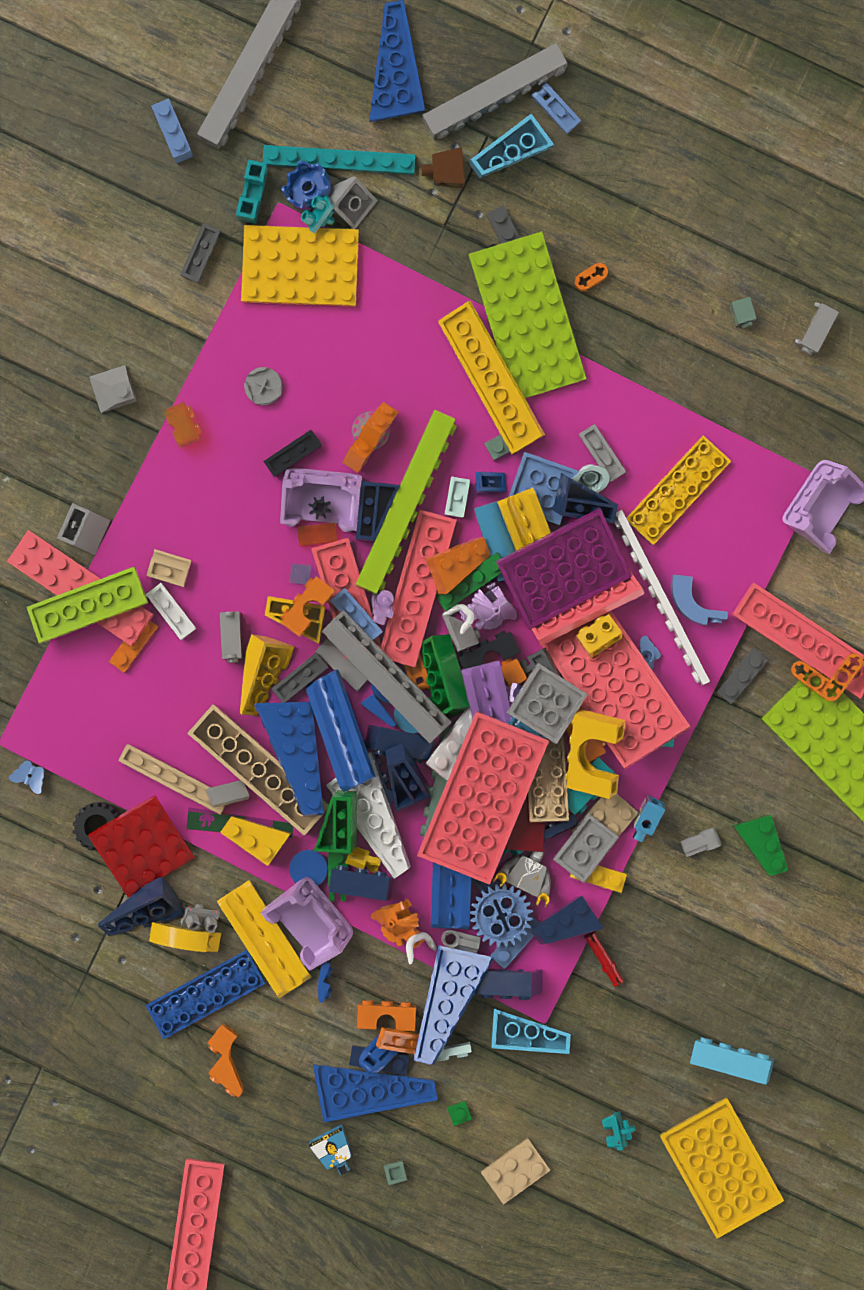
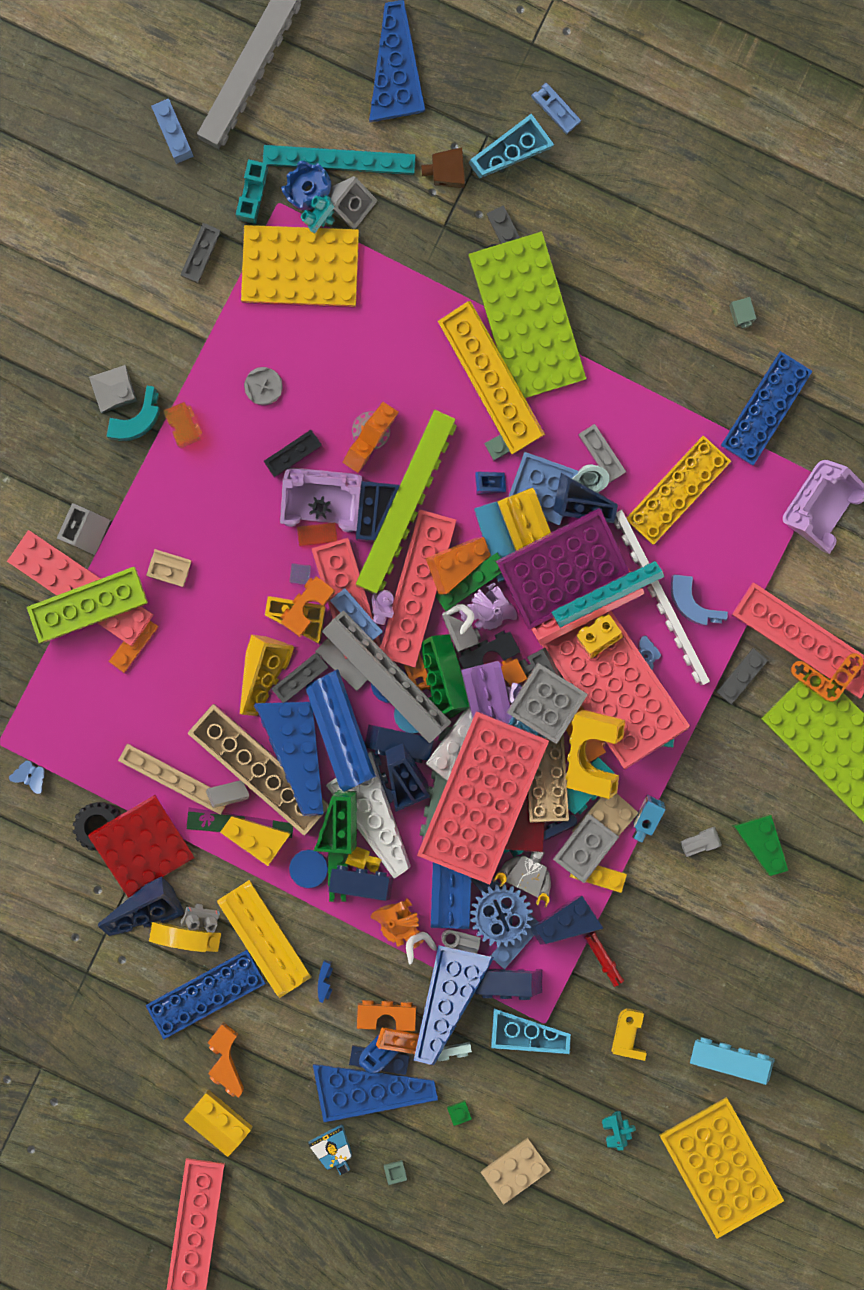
white plate [146,583,197,640] -> none
light grey brick [220,611,243,663] -> none
lavender windscreen [261,877,353,971] -> none
blue slope [361,694,396,727] -> none
light grey brick [423,43,567,140] -> none
light aqua plate [445,477,470,518] -> none
orange beam [574,263,608,292] -> none
light grey brick [794,302,839,356] -> none
none -> teal arch [106,386,161,441]
none -> yellow slope [184,1089,253,1157]
none -> teal plate [551,561,665,628]
none -> yellow piece [611,1009,647,1061]
none -> blue plate [721,351,812,466]

